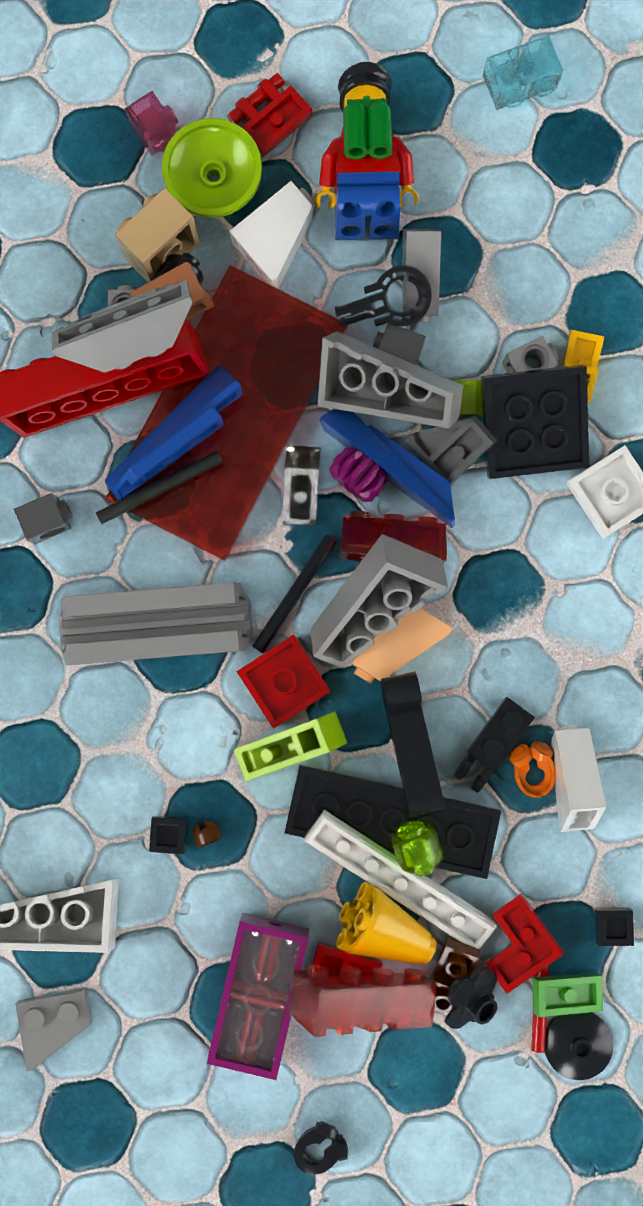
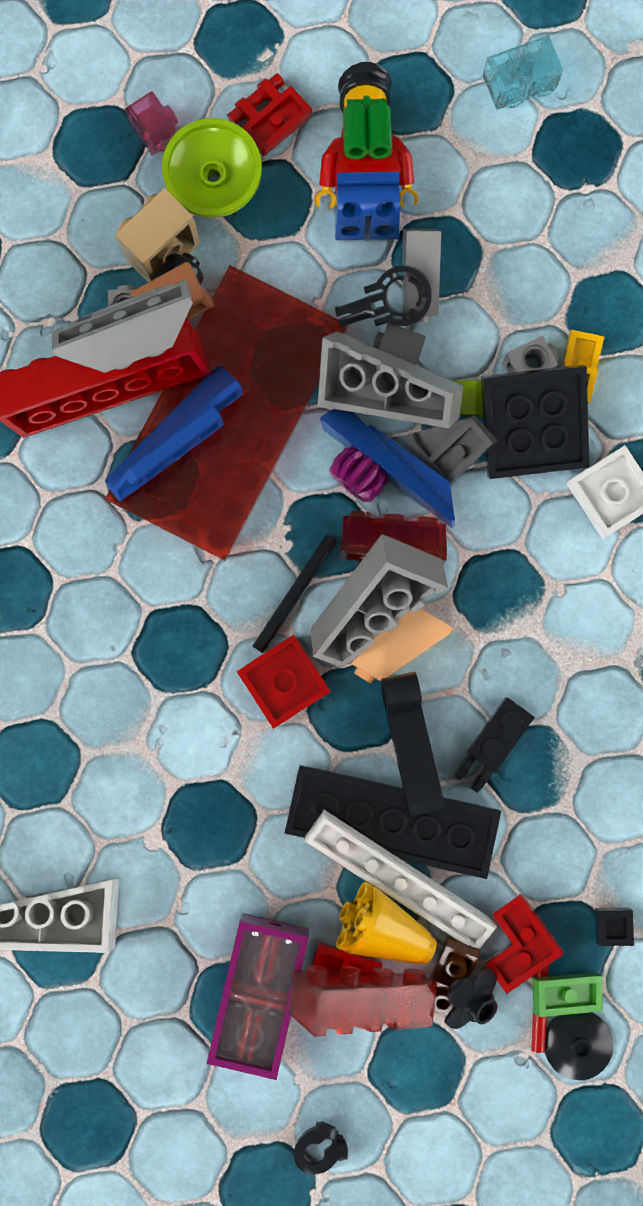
dark grey brick [14,493,72,544] -> none
light grey wing [15,987,92,1071] -> none
light grey piece [59,582,253,666] -> none
pearl dark grey bar [96,451,223,524] -> none
black plate [149,816,188,854] -> none
reddish brown hinge [193,819,223,848] -> none
white slope [229,181,314,292] -> none
lime slope [234,711,347,781] -> none
clear smoke slope [283,445,321,526] -> none
clear neon green head [392,820,443,876] -> none
orange piece [508,741,556,798] -> none
white slope [550,725,606,832] -> none

